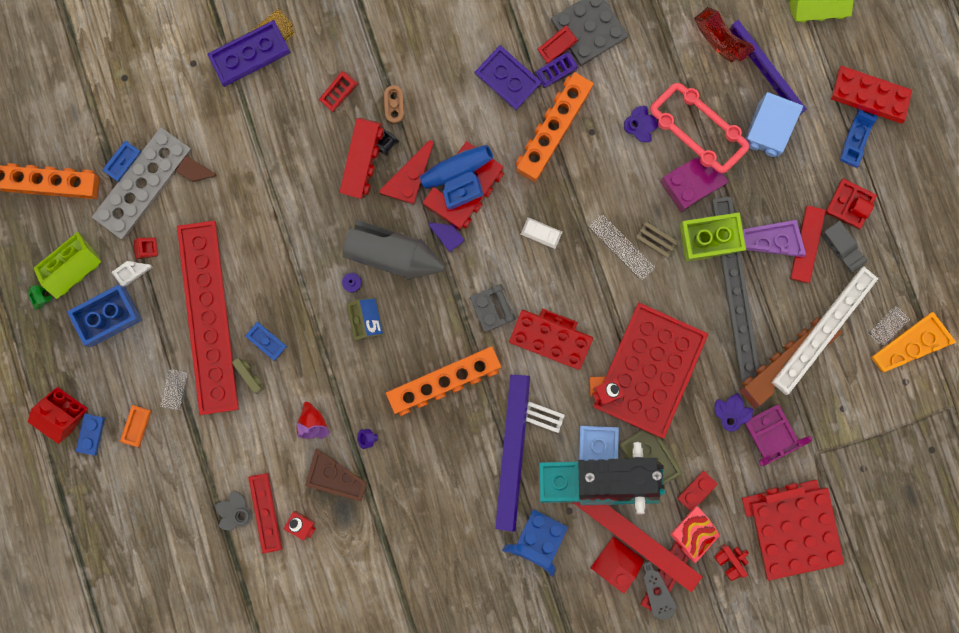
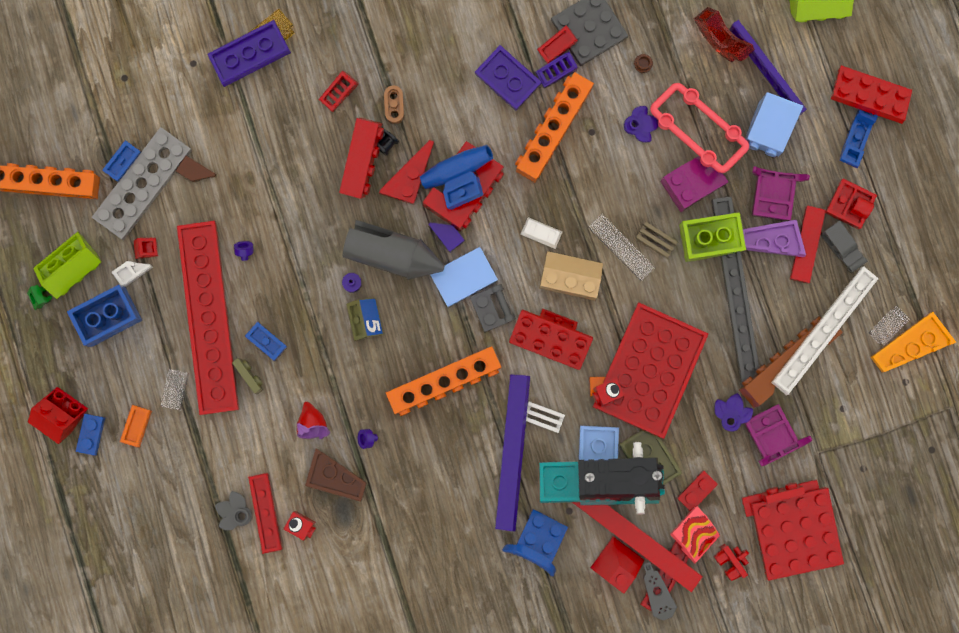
none -> dark purple tile [234,241,254,261]
none -> light blue tile [430,247,498,307]
none -> tan slope [539,251,603,301]
none -> reddish brown plate [634,54,653,73]
none -> magenta piece [752,166,810,221]

